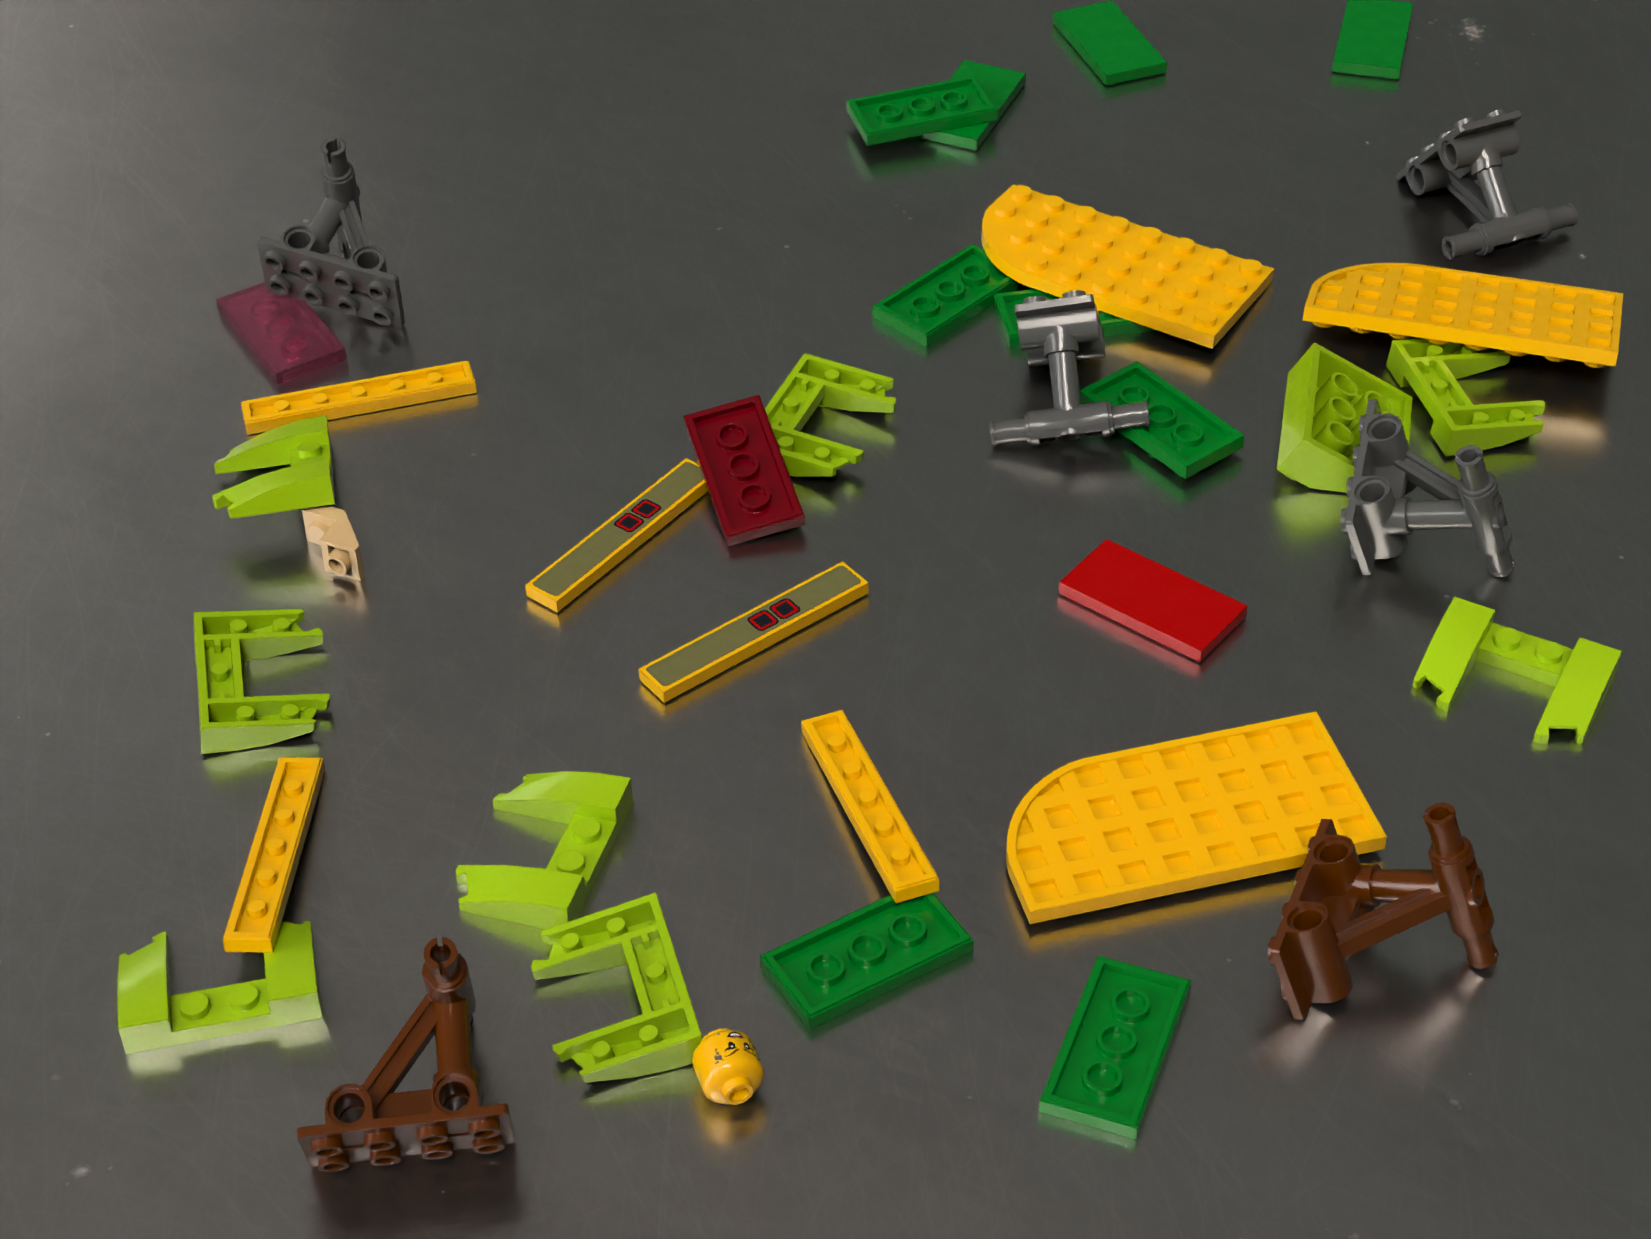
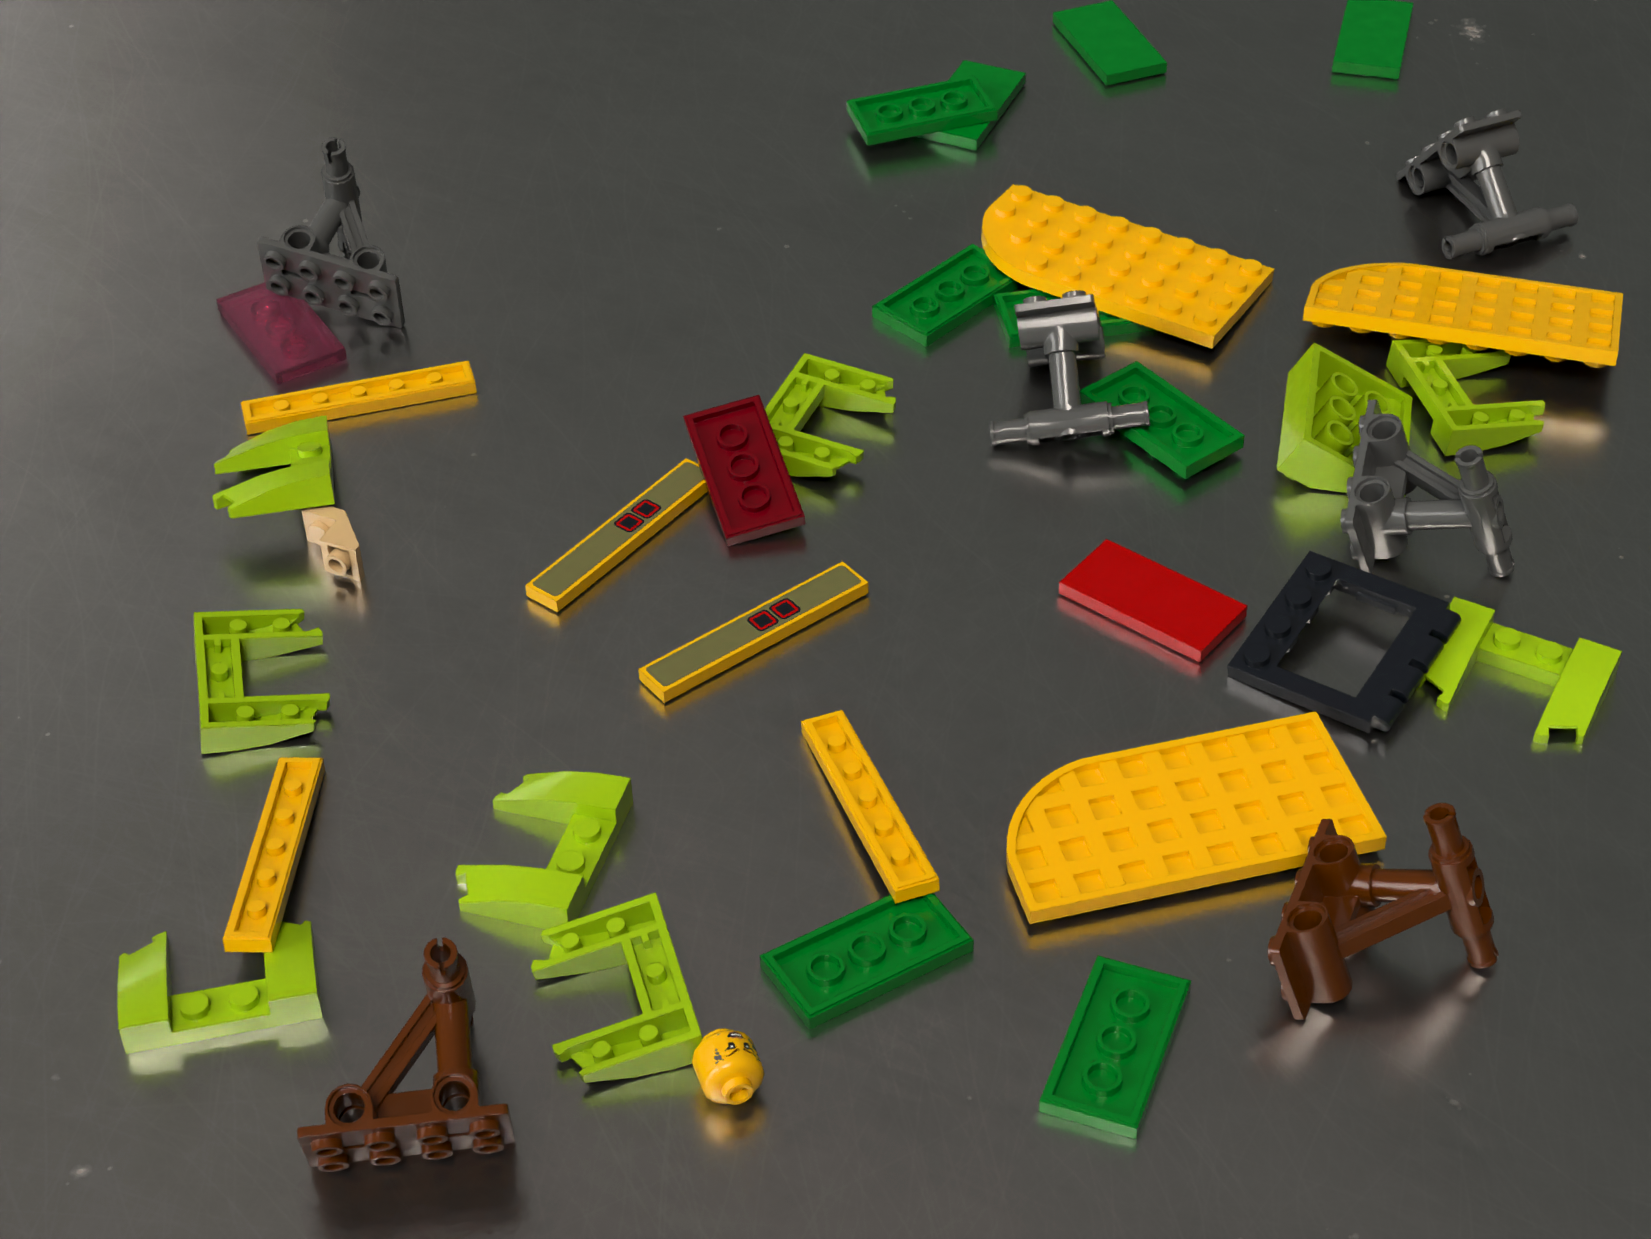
none -> black hinge [1227,551,1462,733]

